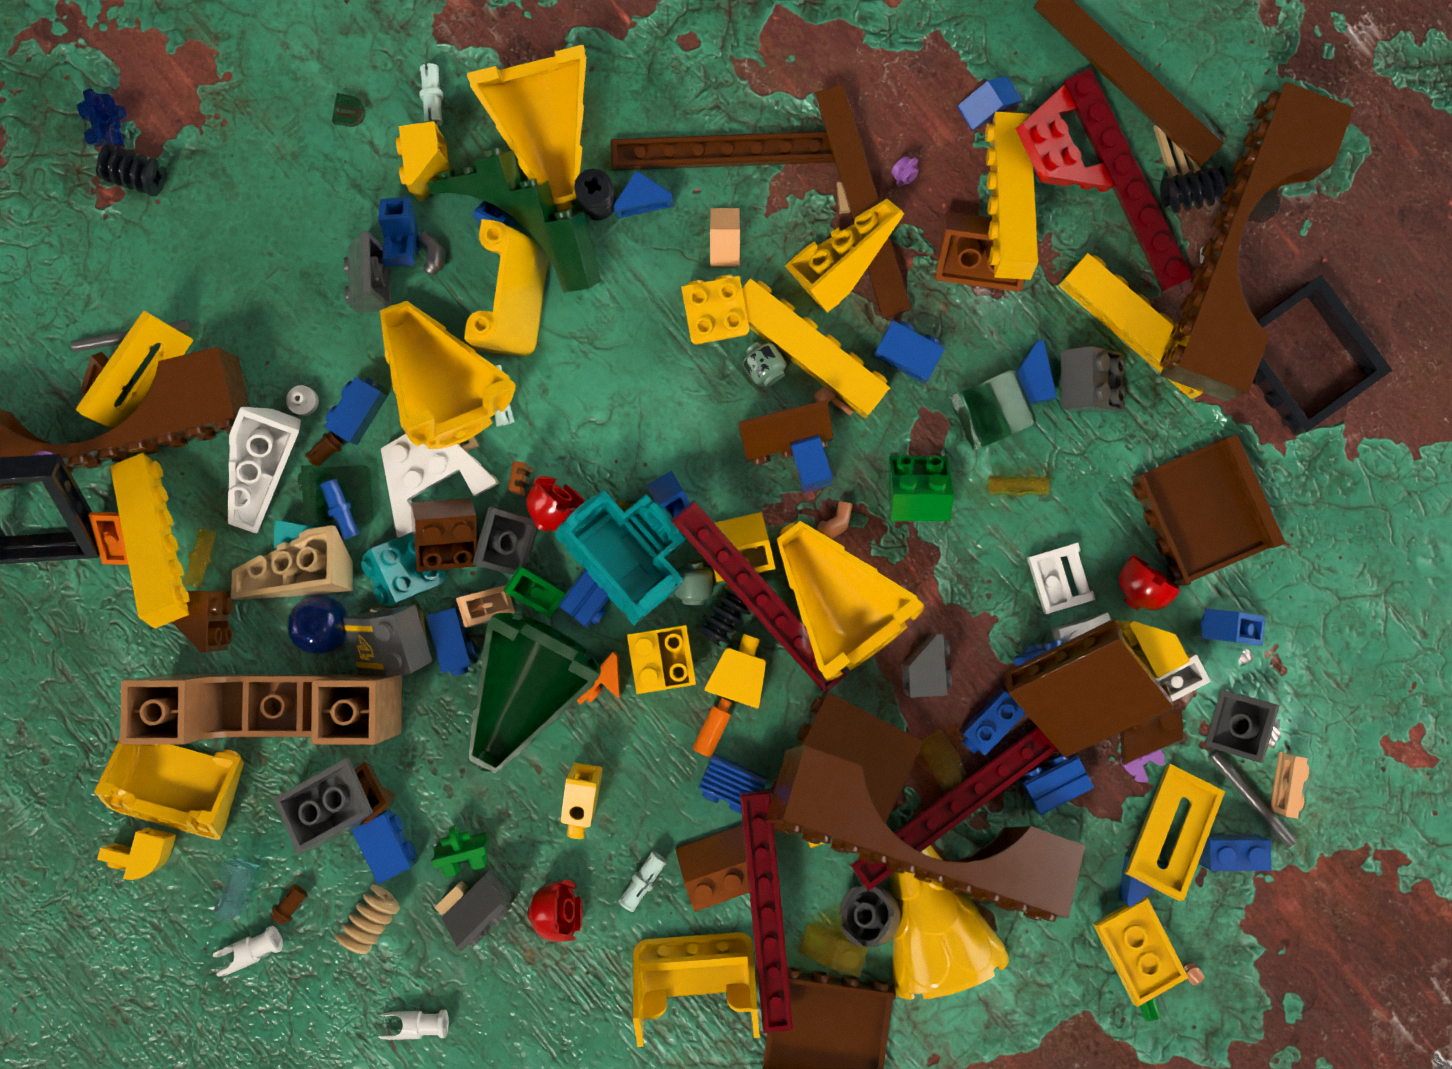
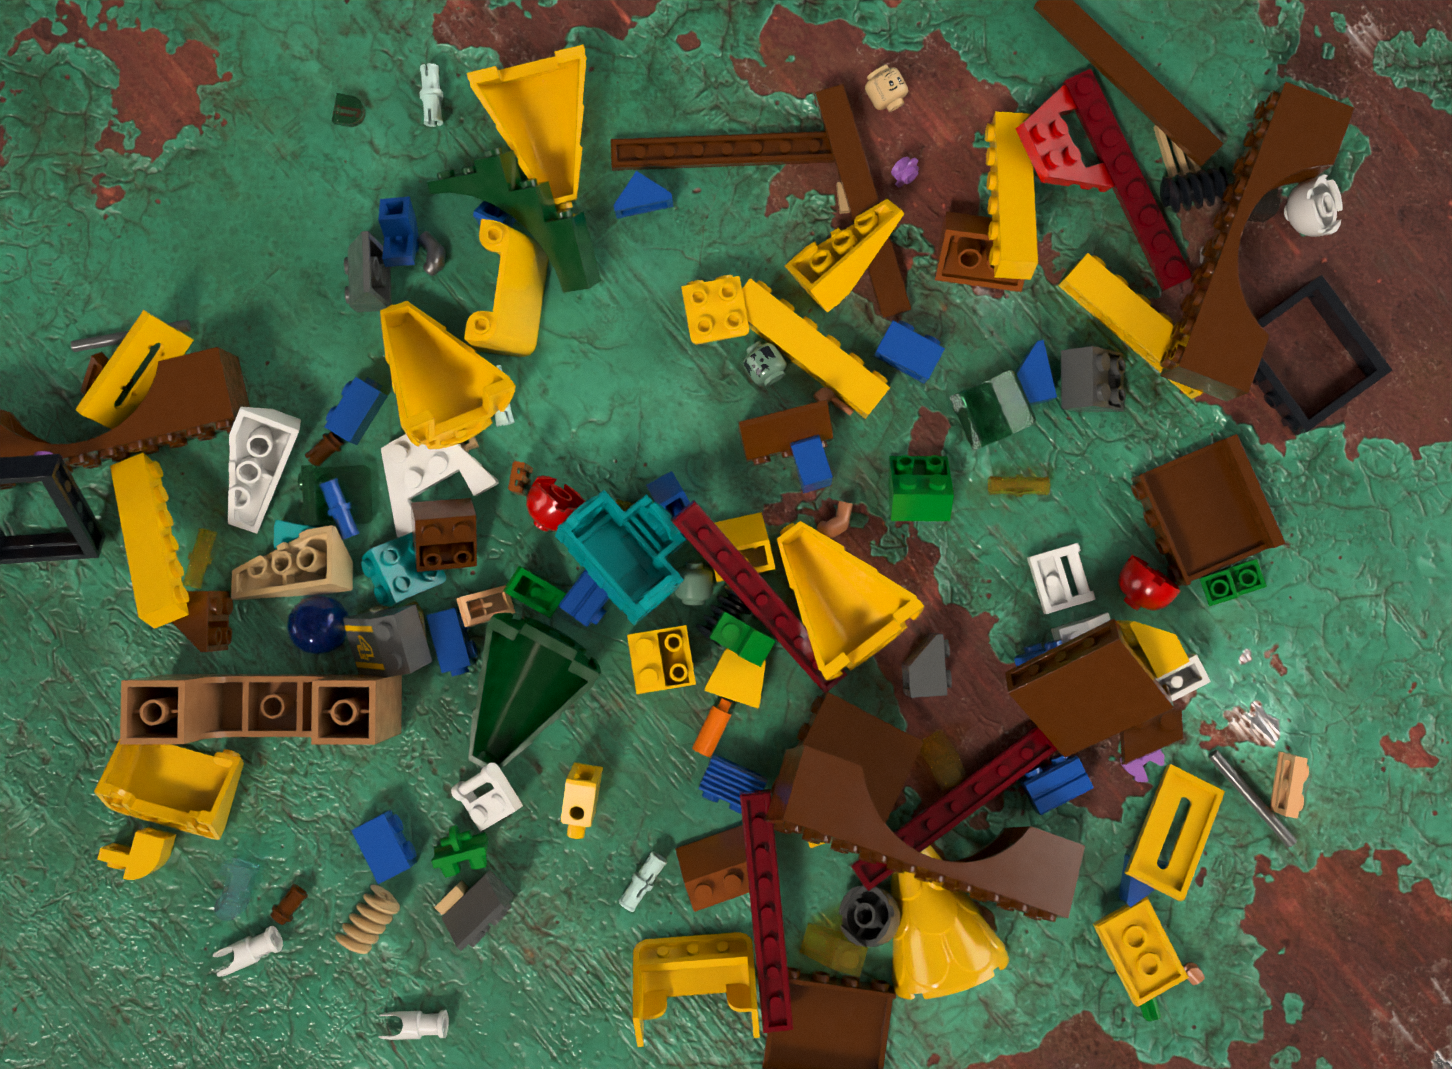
clear blue hips [77,88,127,148] -> none
orange slope [88,512,128,565] -> none
black piece [96,143,167,197] -> none
dark grey slope [274,758,373,854] -> none
white tile [286,385,319,416] -> none
reddish brown slope [355,761,395,825] -> none
yellow slope [396,121,450,202] -> none
dark grey slope [472,507,537,575] -> none
red cylinder [527,880,583,942] -> none
black piece [574,168,616,220] -> none
orange slope [576,651,621,705] -> none
light nougat slope [710,208,740,267] -> none
slope [957,76,1022,131] -> none
blue brick [959,690,1026,755] -> none
blue brick [1199,834,1271,871] -> none
blue slope [1200,609,1266,646] -> none
dark grey slope [1205,689,1280,764] -> none
none -> white plate [451,762,523,832]
none -> green slope [709,611,776,667]
none -> tan head [865,65,908,112]
none -> green slope [1199,558,1267,606]
none -> white cylinder [1284,174,1342,237]

